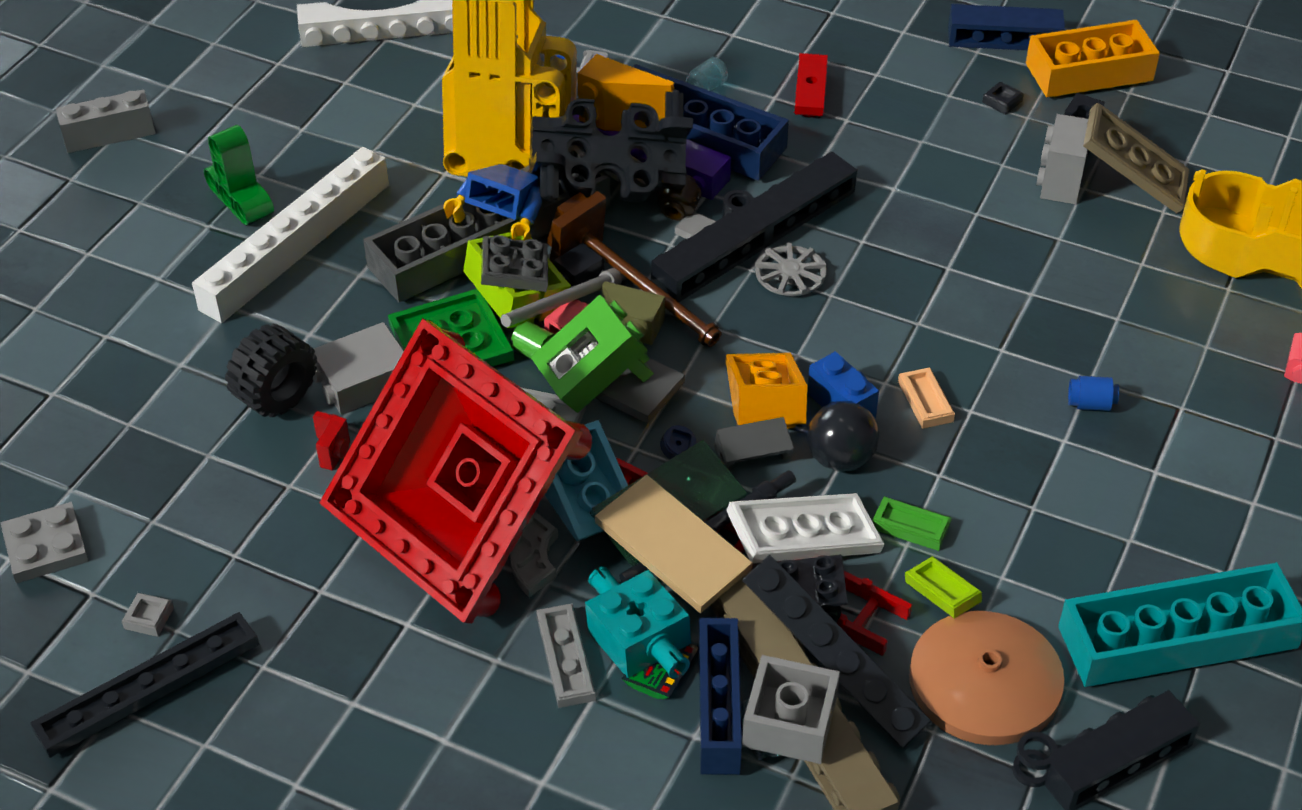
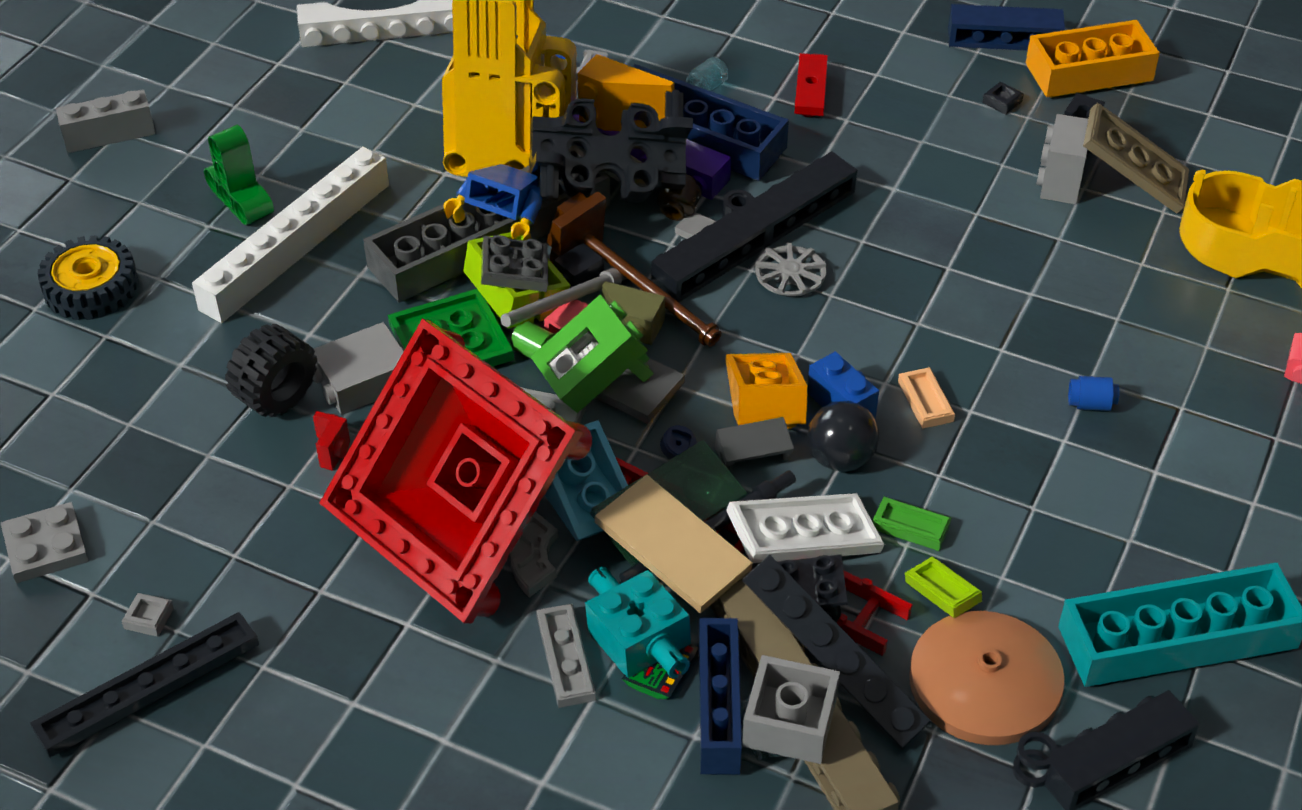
none -> black wheel [38,236,138,320]

